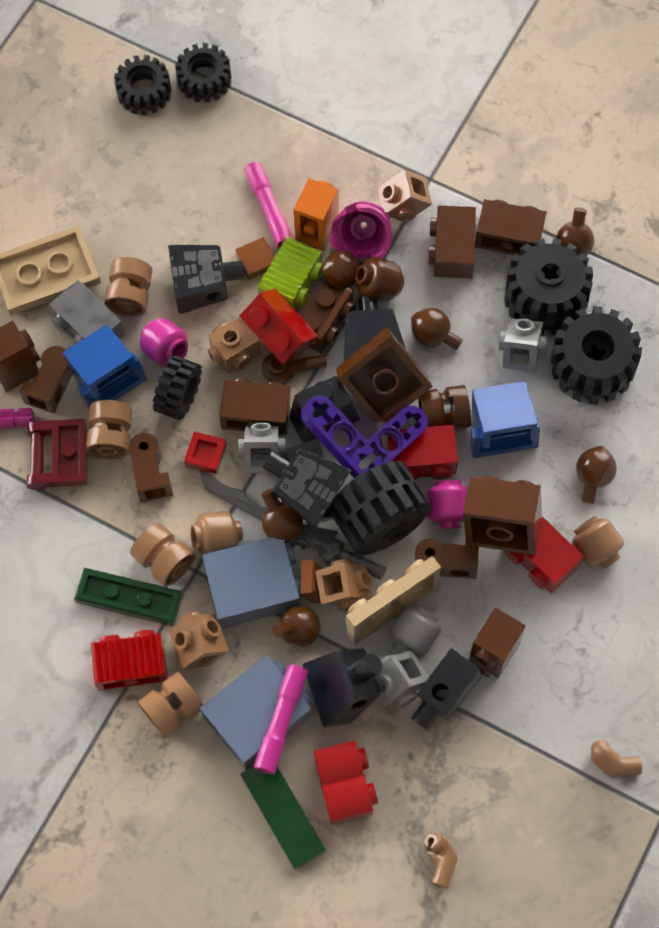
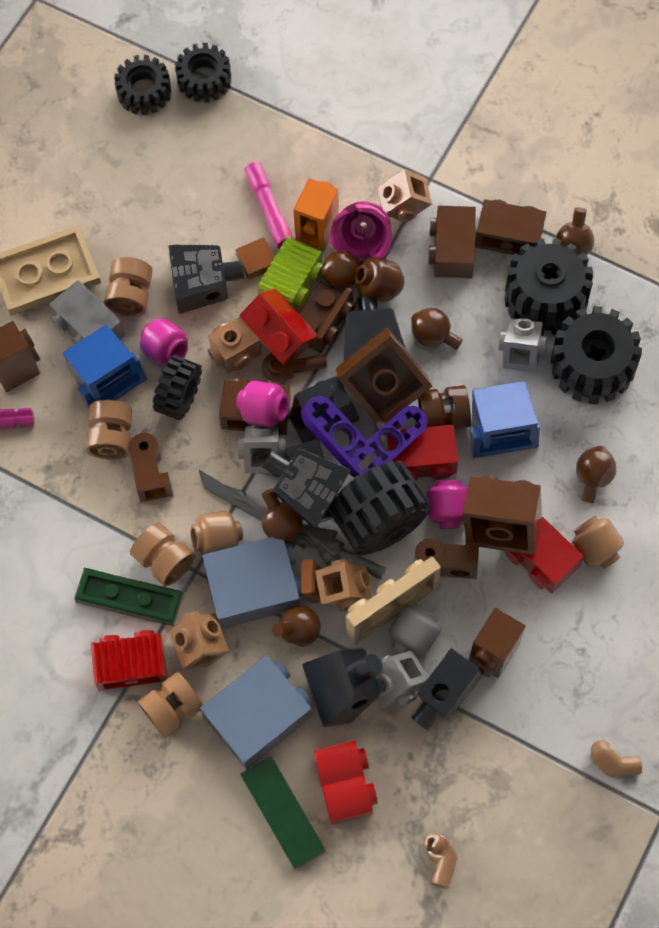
reddish brown leg [19,346,72,414] -> none
dark red plate [27,418,87,490] -> none
red plate [184,431,227,474] -> none
dark pink piece [254,665,308,775] -> none
none -> dark pink head [236,381,289,427]

